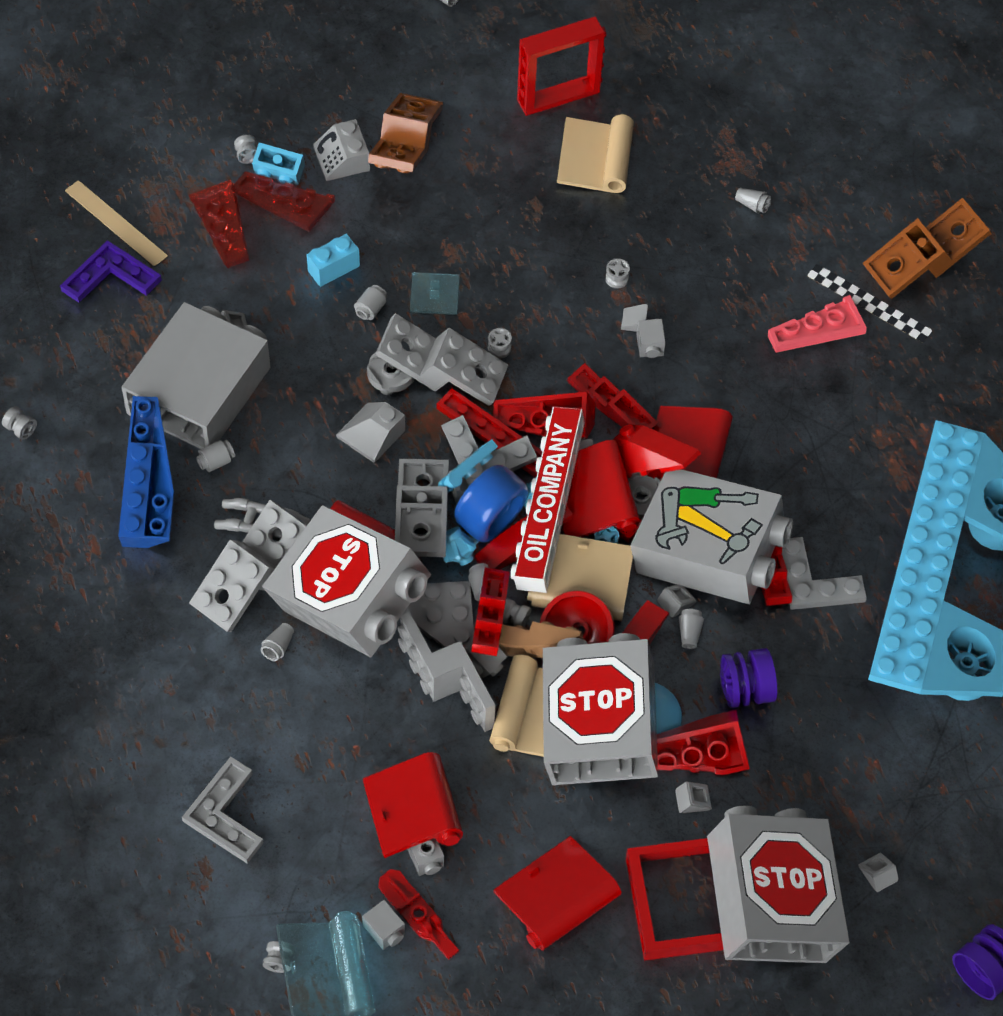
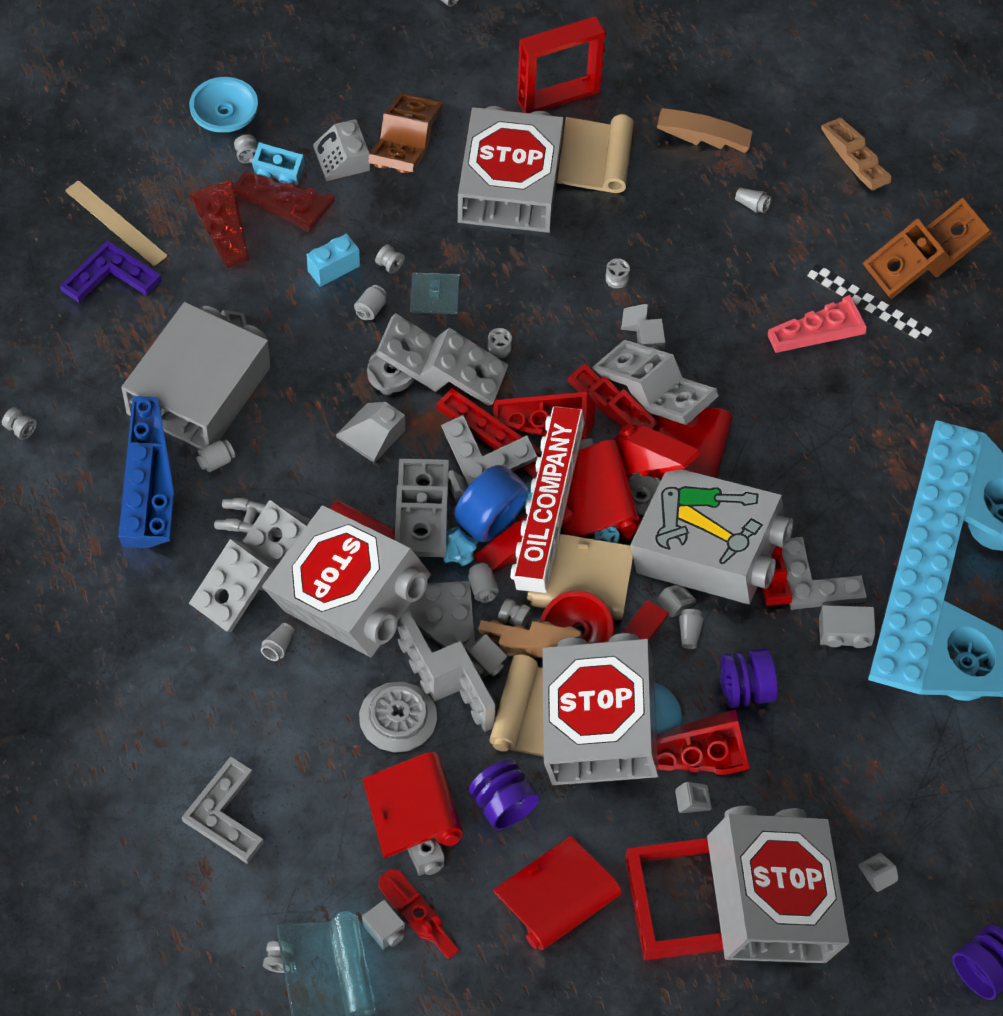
medium azure plate [438,439,498,493] -> none
red slope [471,567,510,656] -> none
none -> medium azure dish [189,77,258,132]
none -> light grey piece [359,682,437,753]
none -> light grey wheel [375,244,405,274]
none -> brick [458,106,563,233]
none -> dark purple wheel [469,759,540,830]
none -> light grey bracket [592,340,719,425]
none -> medium nougat slope [657,108,752,153]
none -> light grey brick [819,605,875,648]
none -> medium nougat slope [821,117,891,190]

